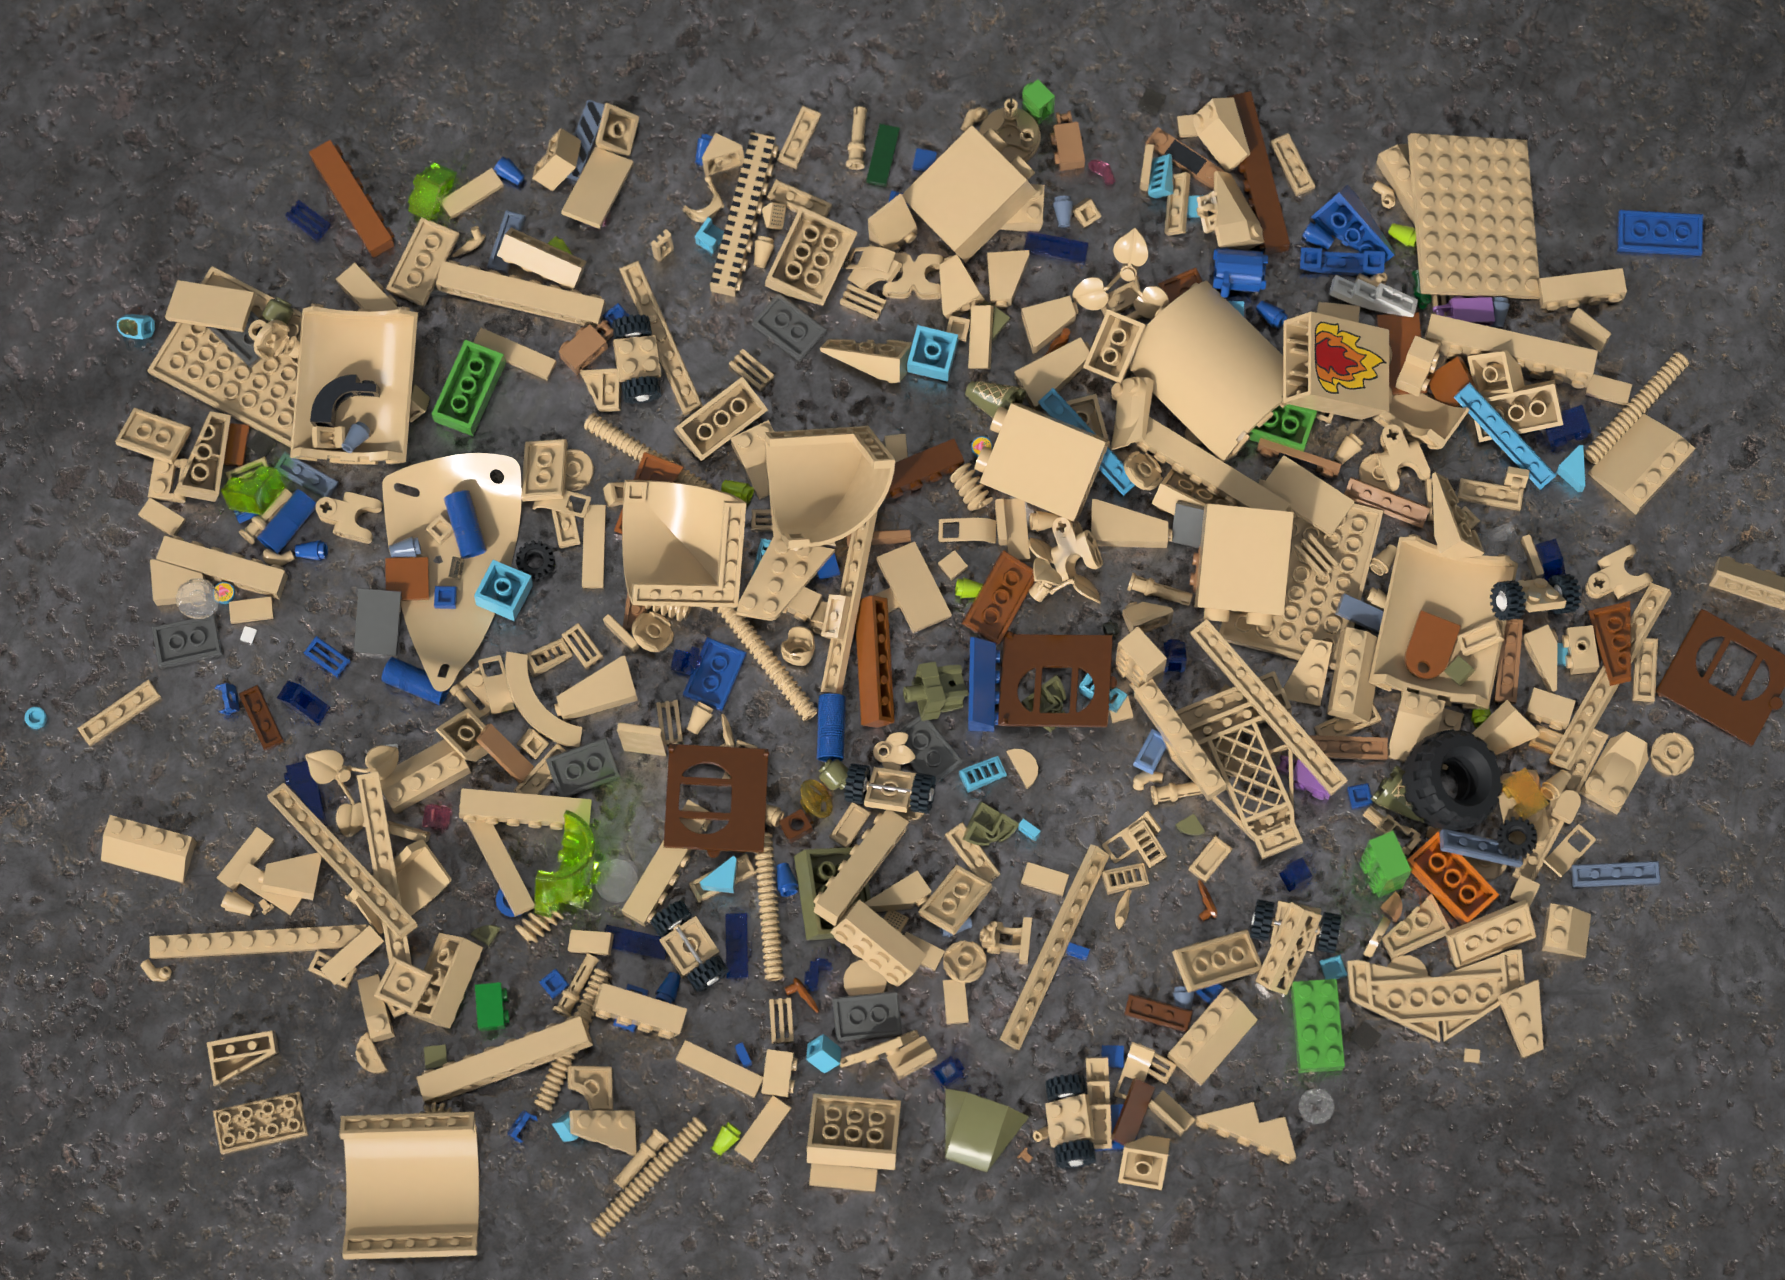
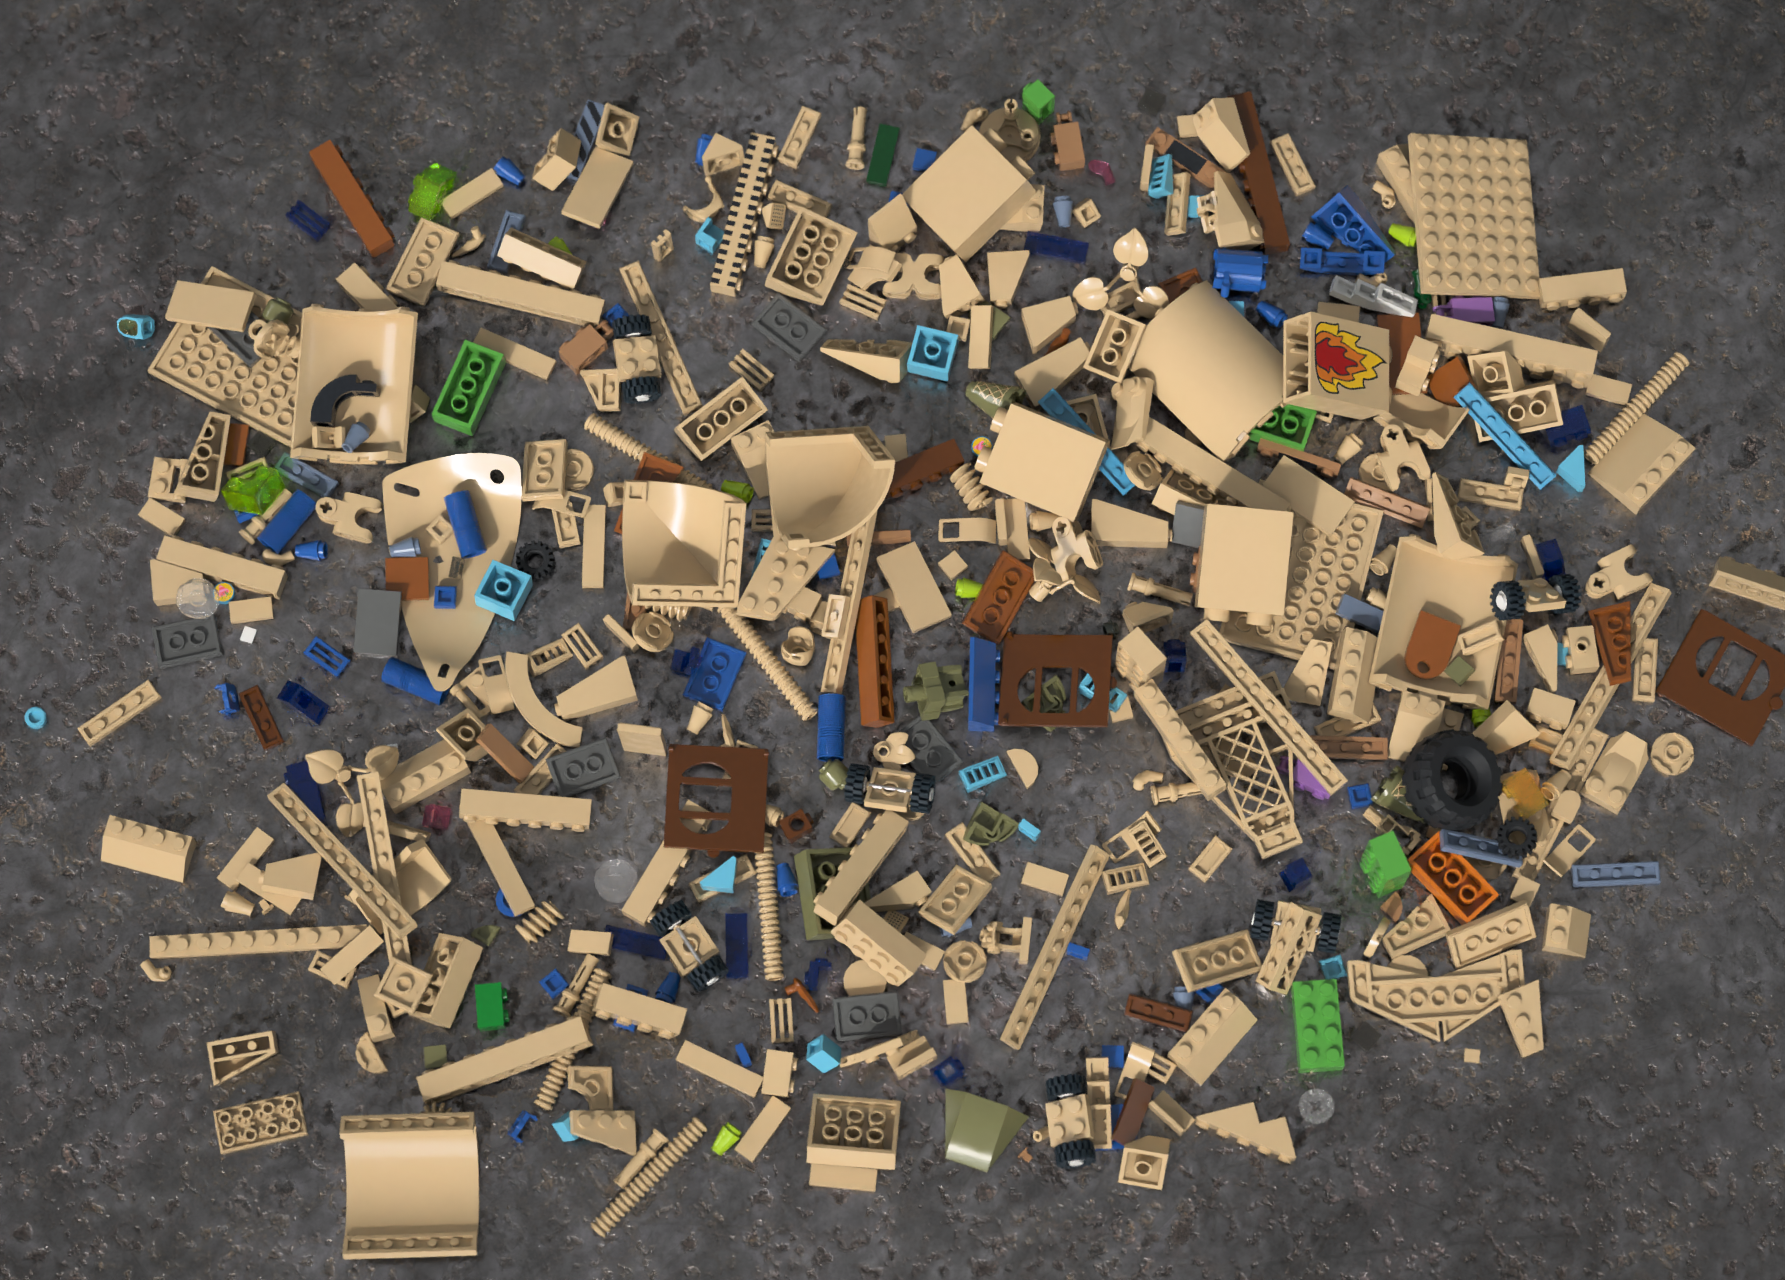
tan tile [115,407,192,465] -> none
clear neon green piece [534,810,601,918] -> none
tan tile [656,700,683,745] -> none
clear yellow piece [800,779,833,818] -> none
medium blue tile [1133,729,1166,775] -> none
olive tile [1175,814,1205,836] -> none
dark orange bar [1198,880,1217,922] -> none
tan tile [1294,533,1339,579] -> none
blue tile [1617,210,1703,256] -> none

